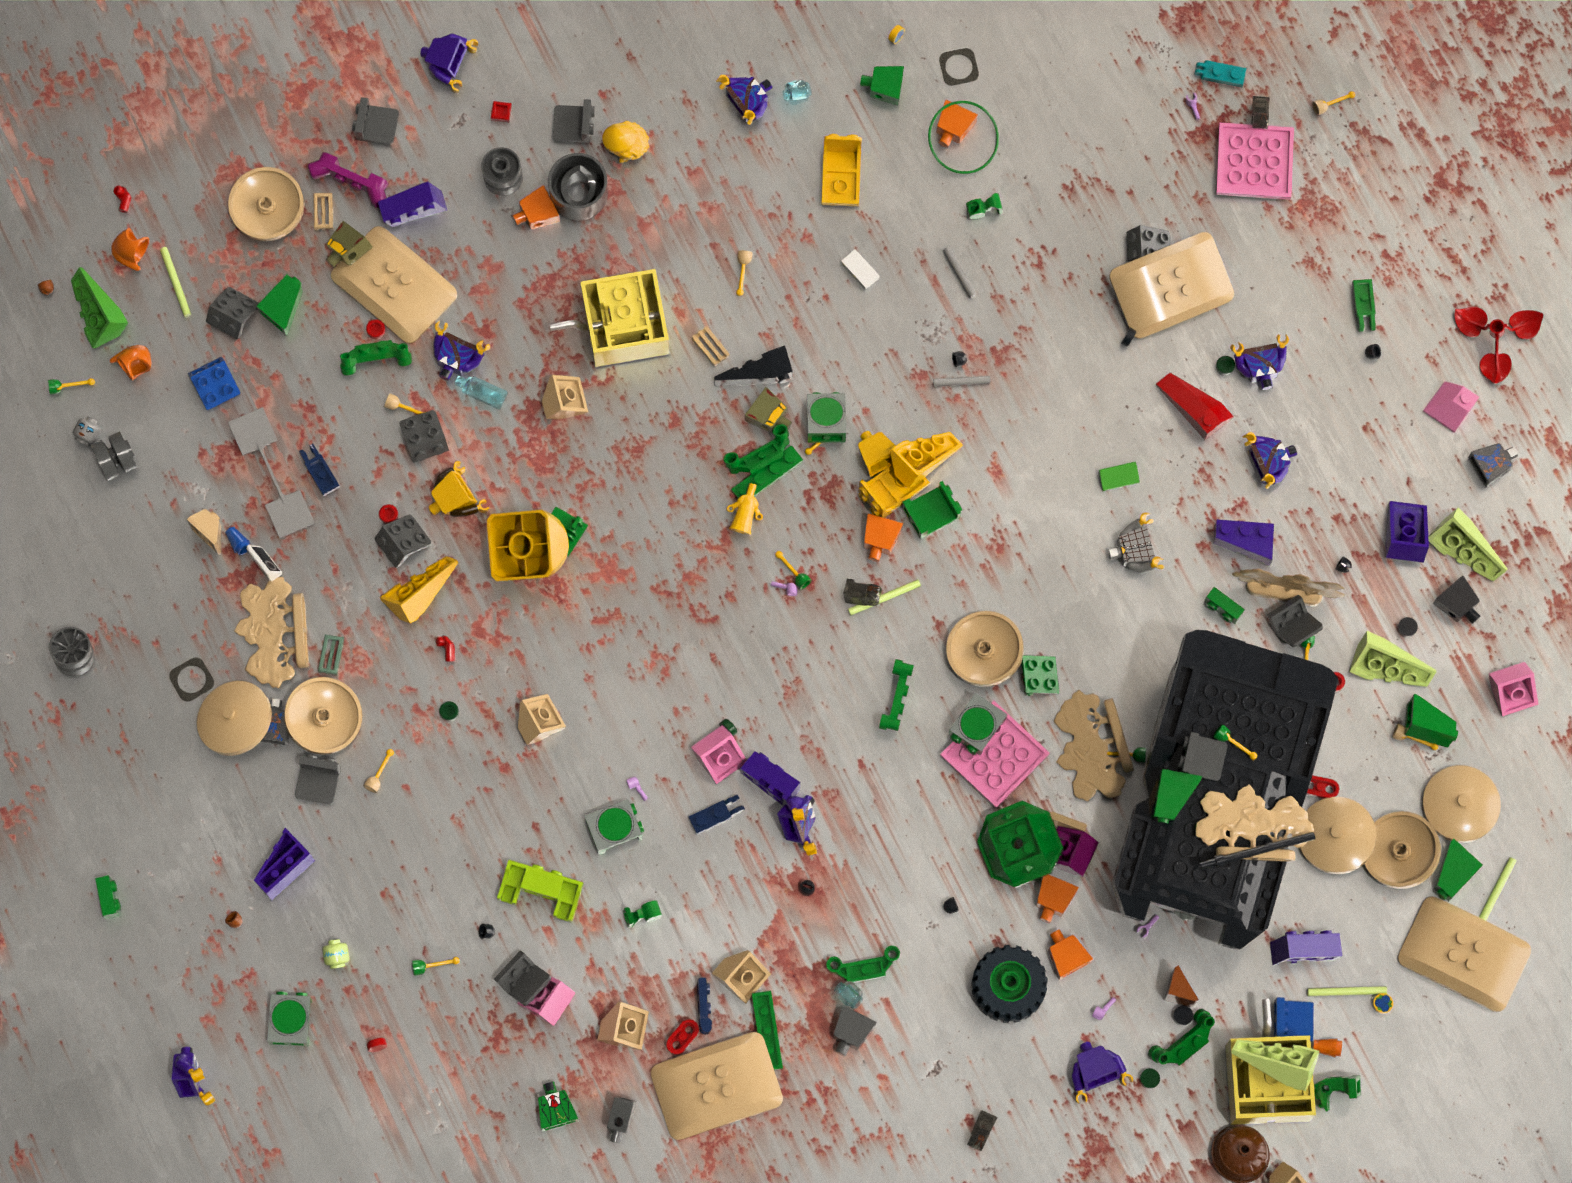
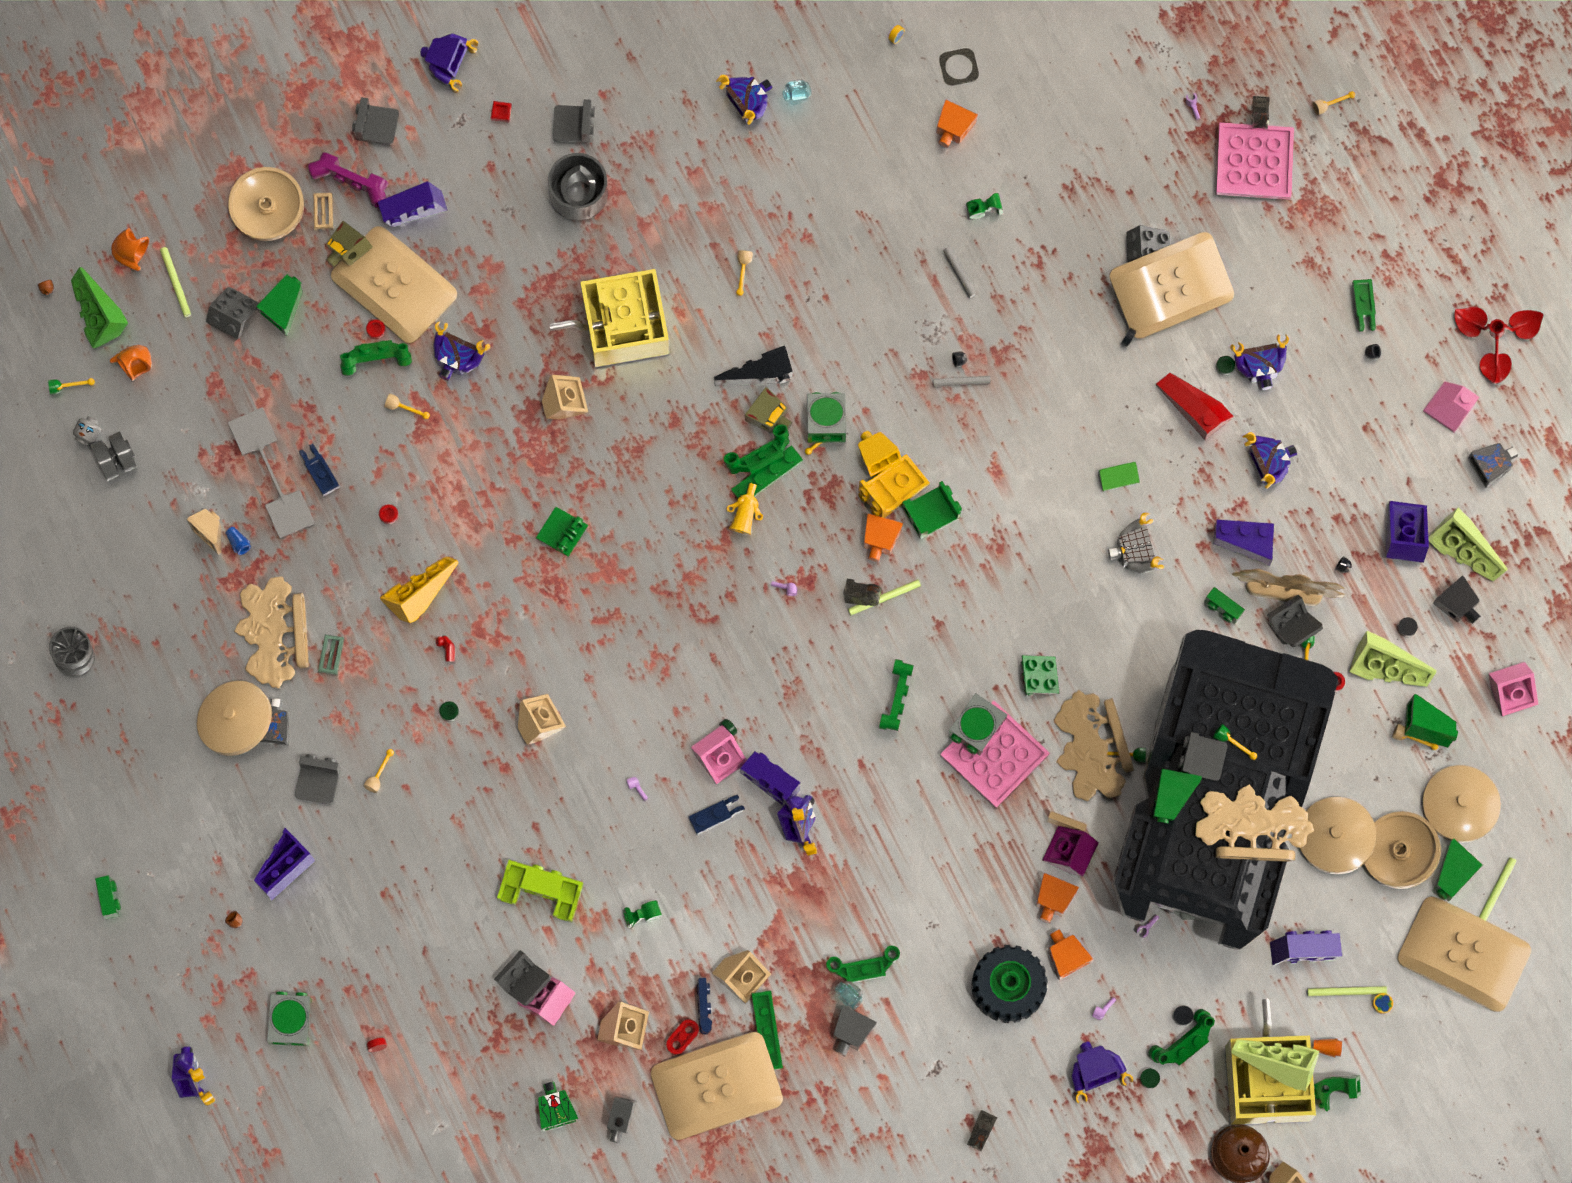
red arm [113,185,131,213] -> none
clear smoke piece [169,657,214,702] -> none
blue bracket [188,356,240,410] -> none
slope [246,545,282,582] -> none
tan dish [284,677,362,755] -> none
yellowish green head [322,939,349,969] -> none
dark grey bracket [374,514,431,568] -> none
dark grey bracket [399,410,449,463] -> none
hinge [412,957,460,976] -> none
yellow torso [428,461,489,517] -> none
clear light blue hinge [455,375,508,410] -> none
black hinge [478,923,495,939] -> none
dark grey wheel [481,147,523,196] -> none
yellow piece [487,510,569,581] -> none
orange torso [512,185,560,230] -> none
panel [584,799,644,855] -> none
yellow hair [602,121,649,163] -> none
tan tile [692,326,730,367] -> none
hinge [775,551,812,590] -> none
black hinge [799,880,815,896] -> none
yellow bracket [822,134,862,207] -> none
white tile [841,249,880,290] -> none
green torso [860,66,904,106] -> none
yellow wedge [890,432,963,489] -> none
green piece [928,101,999,174] -> none
black hinge [943,897,959,914] -> none
tan dish [946,611,1024,687] -> none
green piece [977,800,1064,888] -> none
dark orange slope [1164,965,1199,1008] -> none
teal hinge [1194,60,1247,88] -> none
black bar [1199,832,1315,870] -> none
blue bracket [1274,997,1314,1042] -> none
red plate [1306,775,1340,799] -> none

